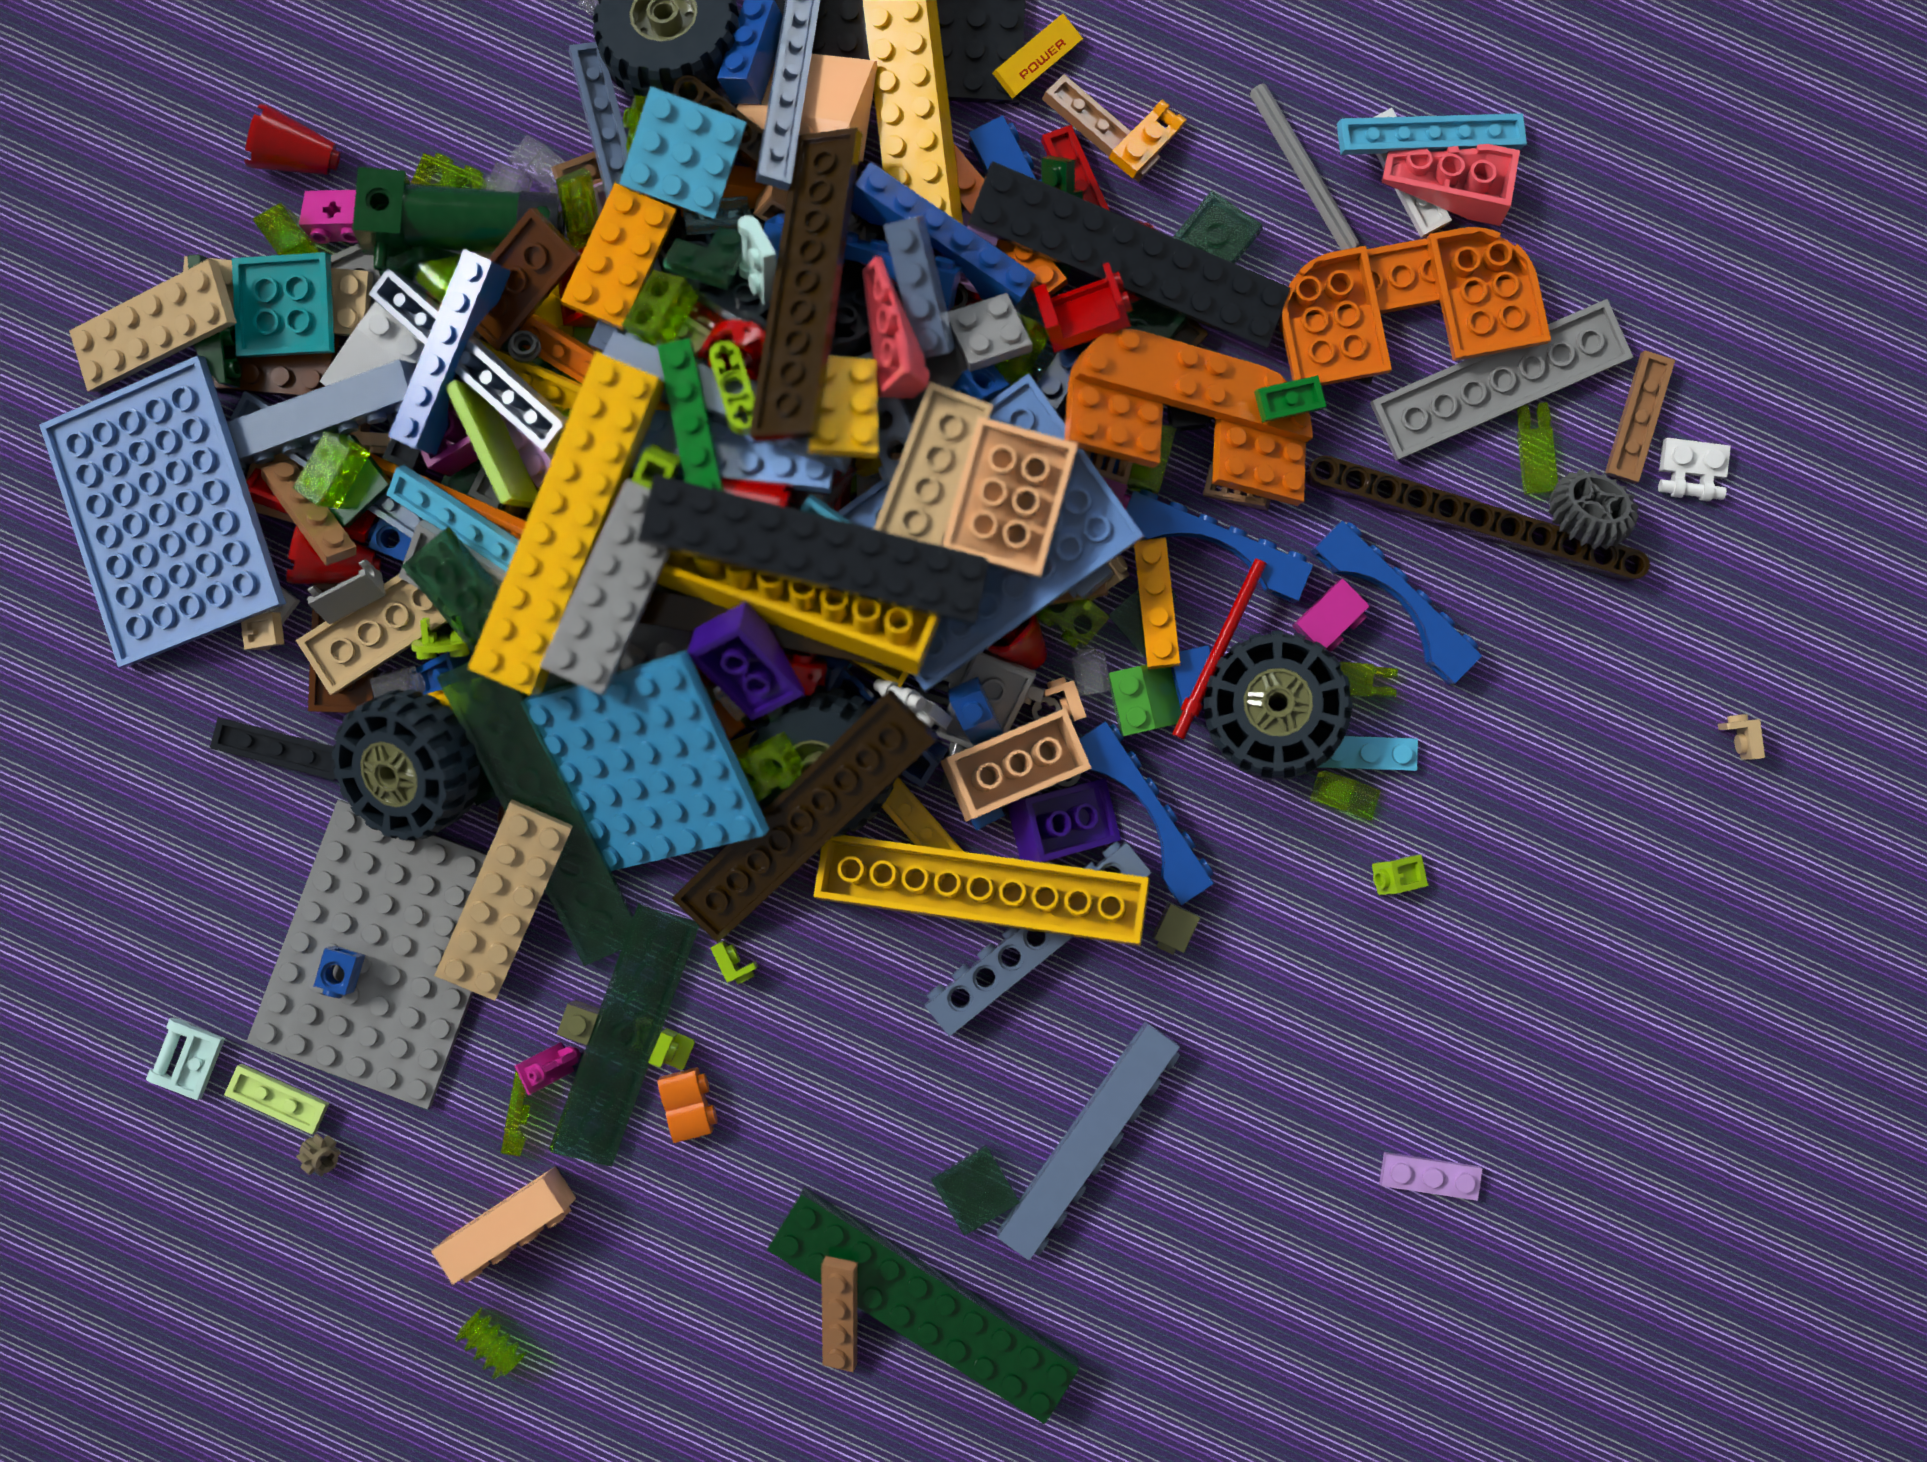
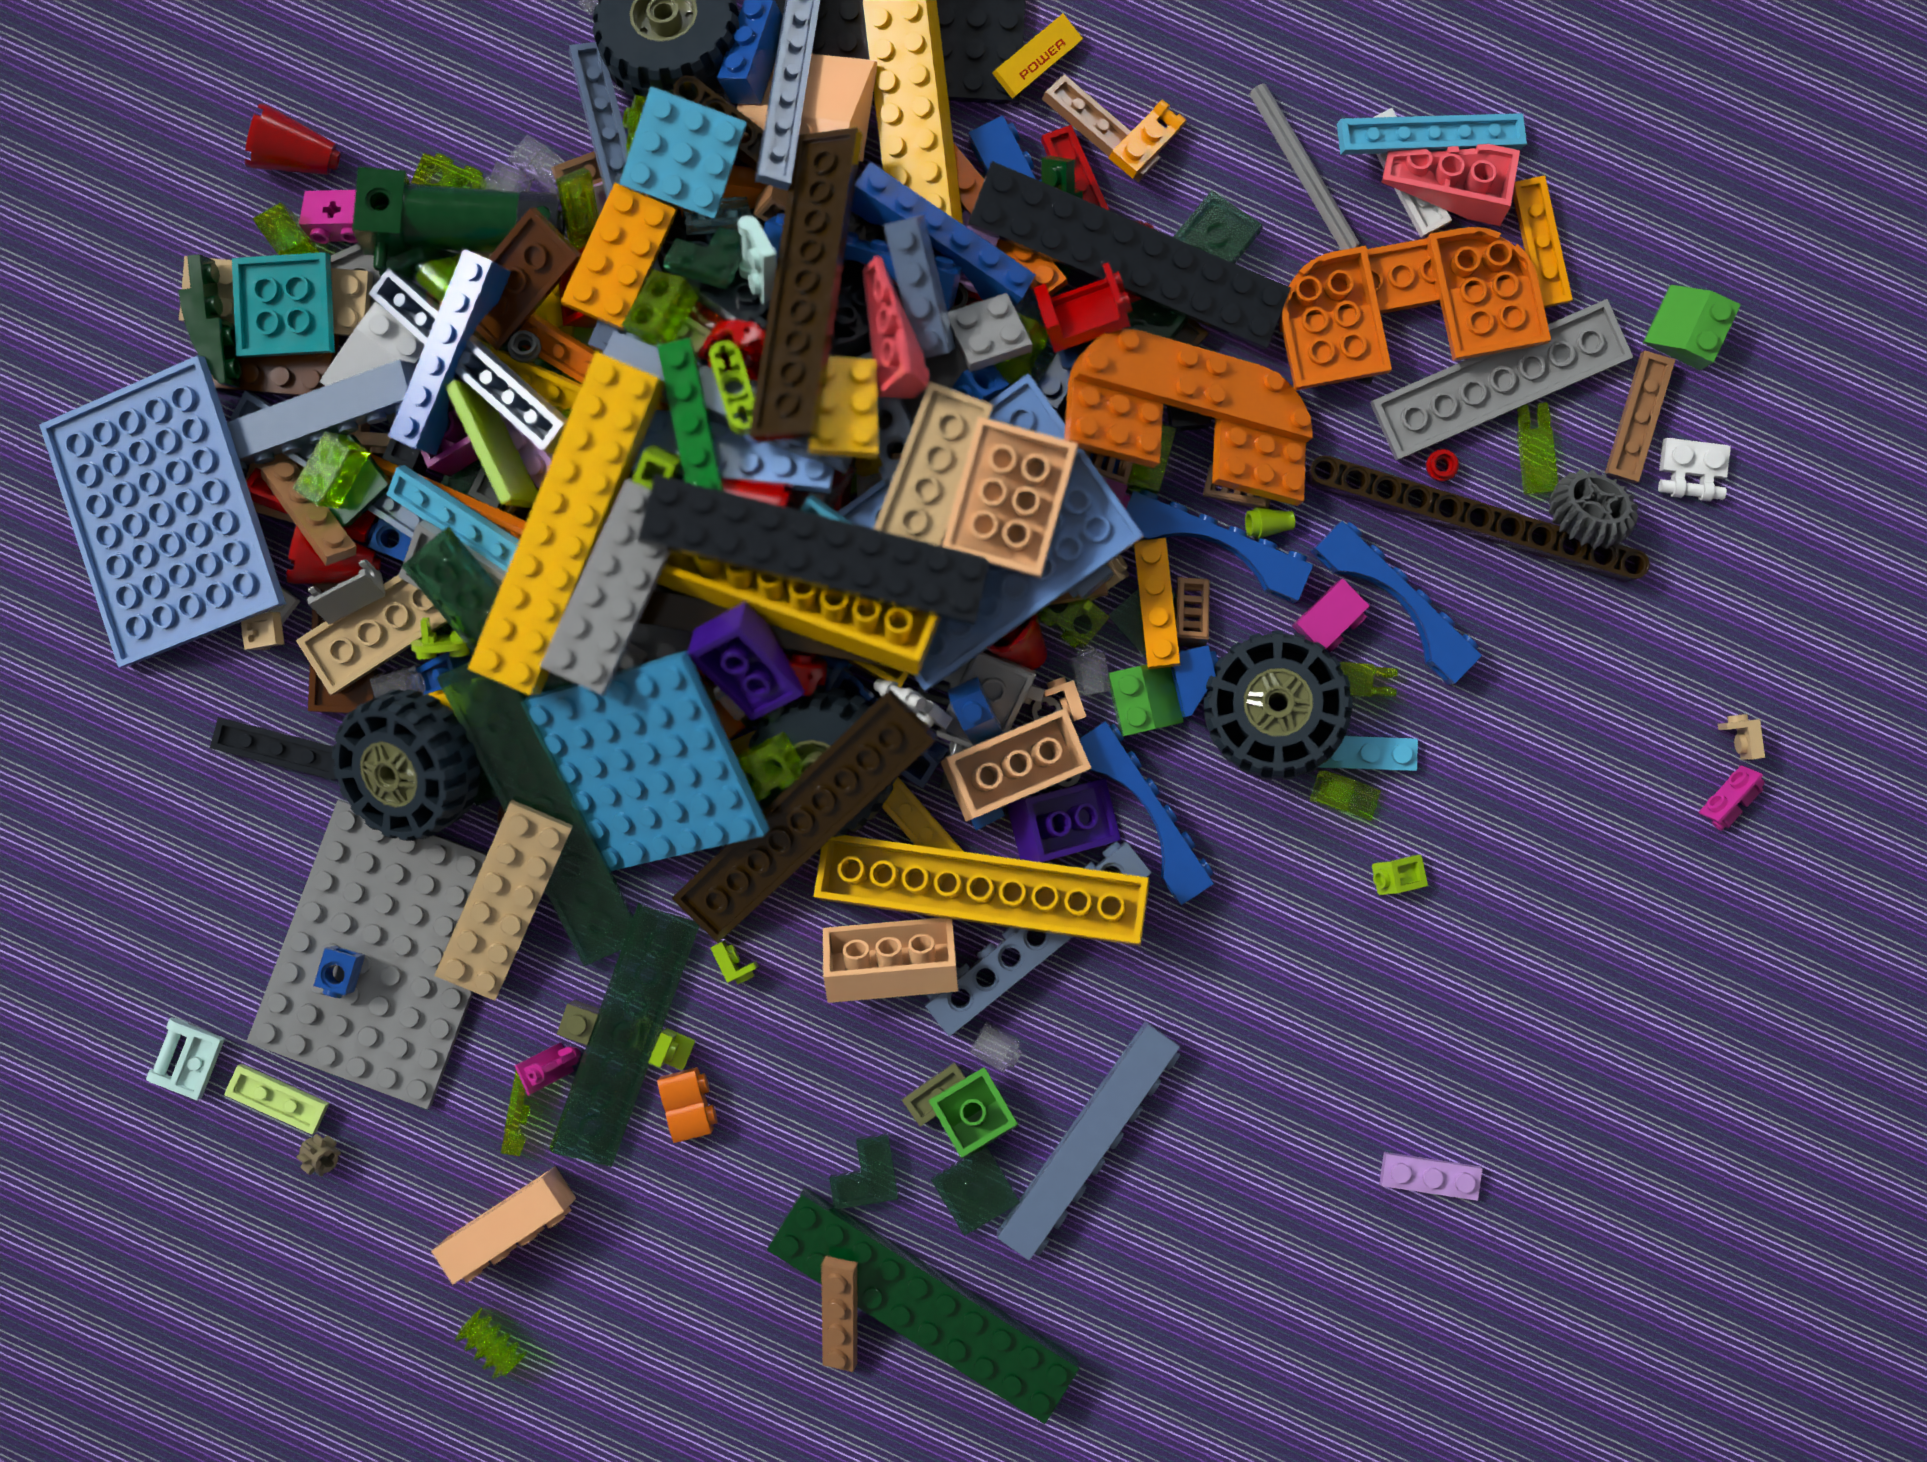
tan plate [69,259,237,392] -> none
olive brick [1152,902,1200,955] -> none
red bar [1172,558,1267,740] -> none
green plate [1254,375,1327,423] -> none
none -> light nougat brick [823,918,958,1003]
none -> clear green plate [829,1133,899,1210]
none -> olive plate [902,1062,966,1127]
none -> bright green slope [928,1067,1019,1159]
none -> clear brick [970,1021,1022,1073]
none -> medium nougat slope [1175,577,1210,647]
none -> lime cone [1245,507,1295,539]
none -> red plate [1426,449,1459,482]
none -> light orange plate [1513,175,1573,308]
none -> bright green slope [1643,285,1741,370]
none -> dark pink hinge [1698,765,1765,831]

